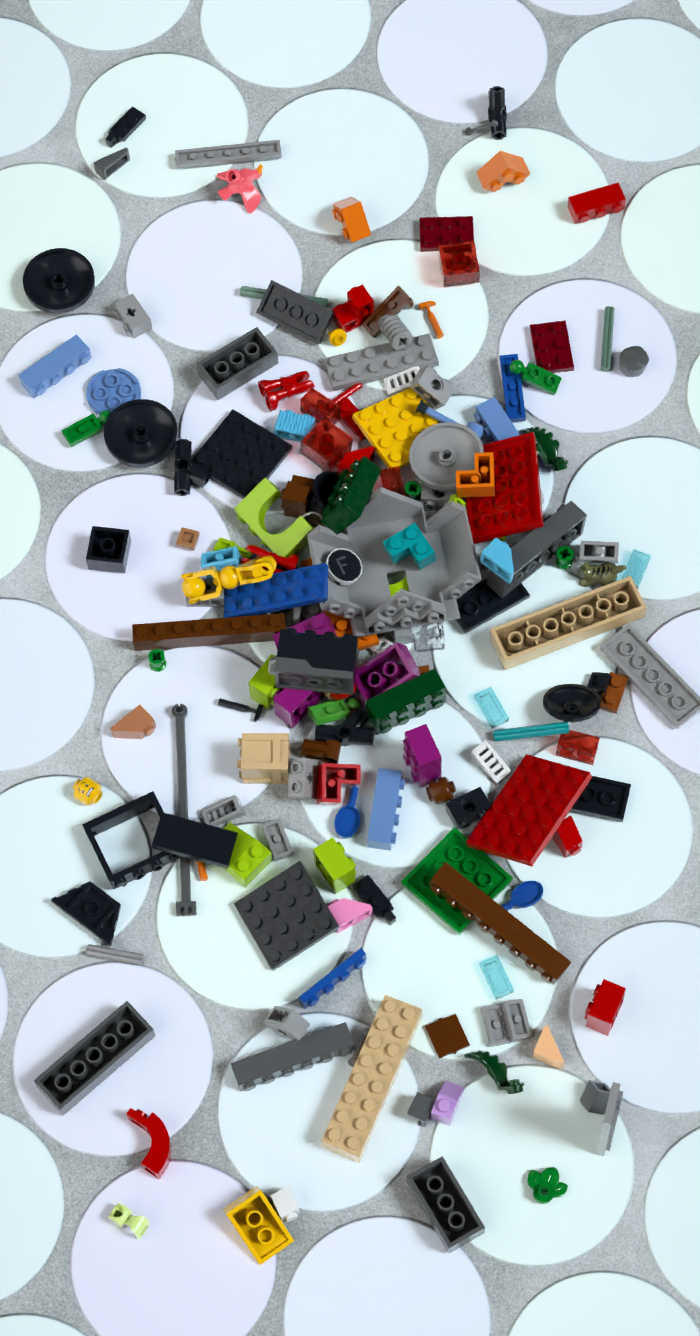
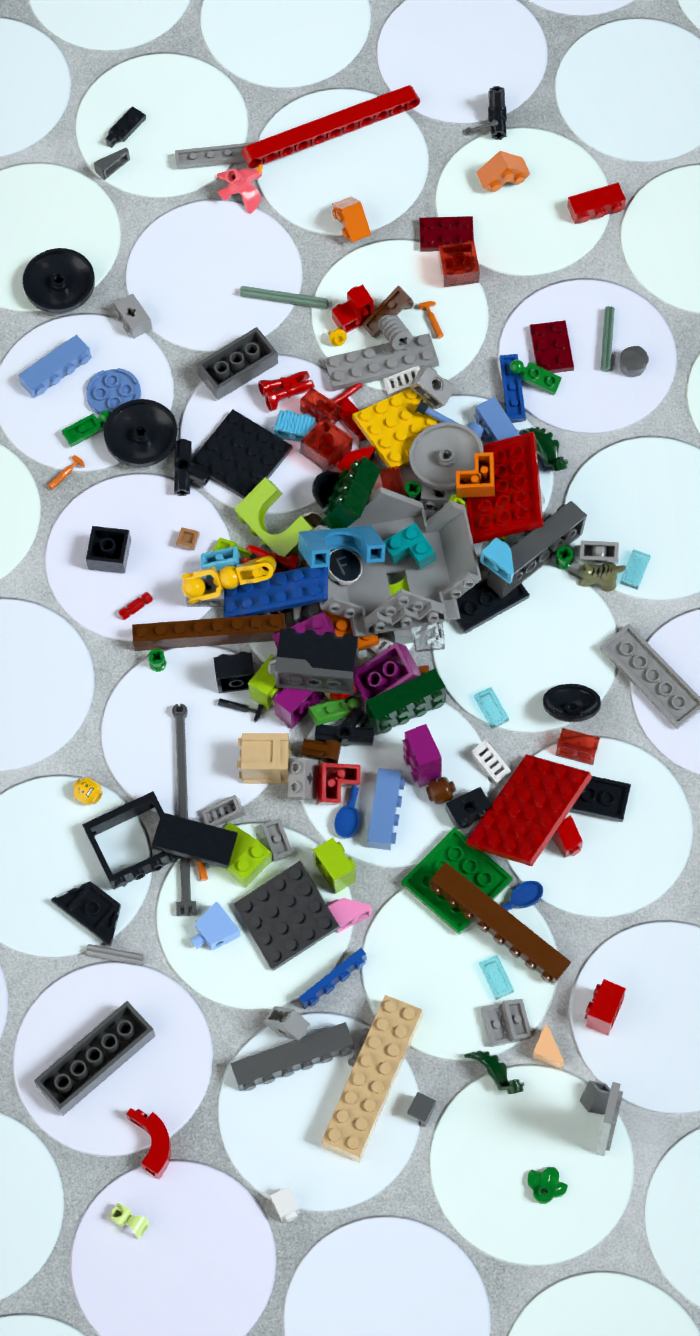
nougat slope [110,704,156,739] -> none
yellow slope [222,1185,294,1265] -> none
black plate [256,280,335,344] -> none
reddish brown brick [280,475,314,518] -> none
black hinge [352,875,396,925] -> none
dark grey brick [407,1156,485,1254] -> none
reddish brown piece [425,1014,470,1059] -> none
lavender slope [431,1081,465,1126] -> none
tan brick [490,576,647,670] -> none
teal axle [493,722,570,741] -> none
black tile [587,672,611,693] -> none
dark orange plate [600,672,628,714] -> none
none -> orange piece [48,454,85,490]
none -> red axle [118,592,153,620]
none -> light blue torso [190,902,241,950]
none -> black brick [213,651,255,694]
none -> red beam [241,85,421,169]
none -> dark azure arch [298,525,386,568]

